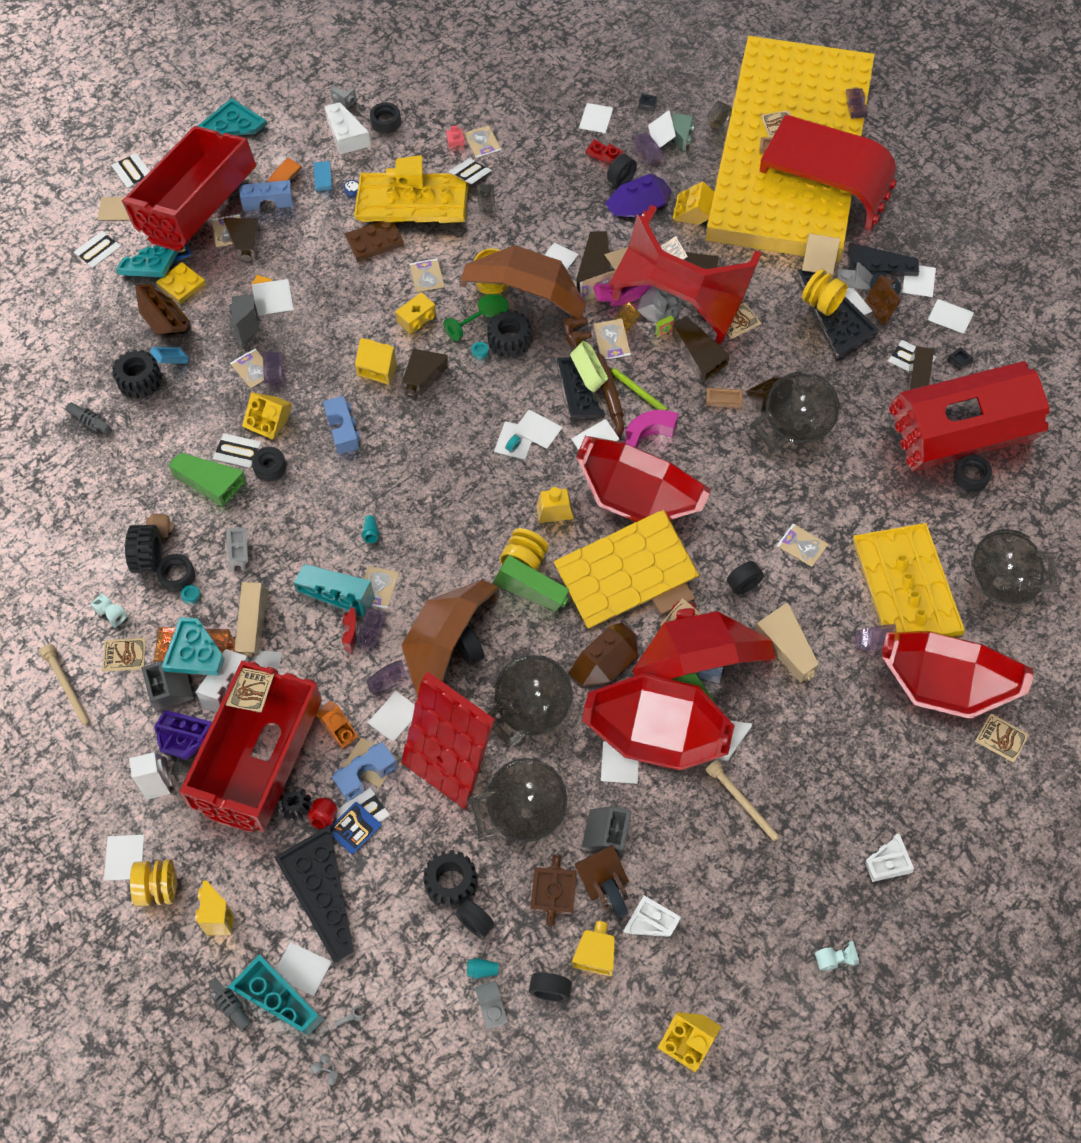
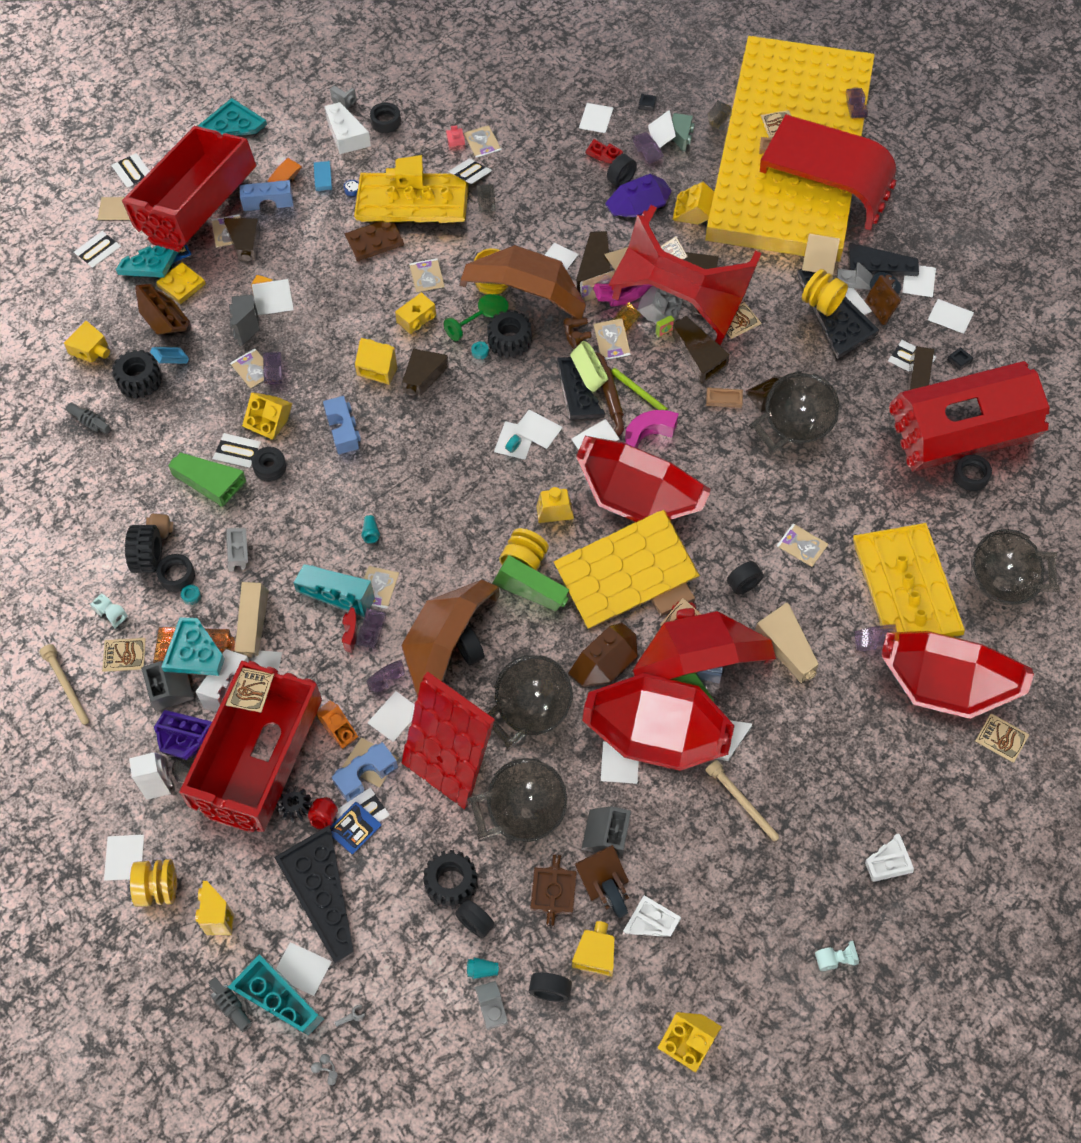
none -> yellow torso [64,321,110,362]

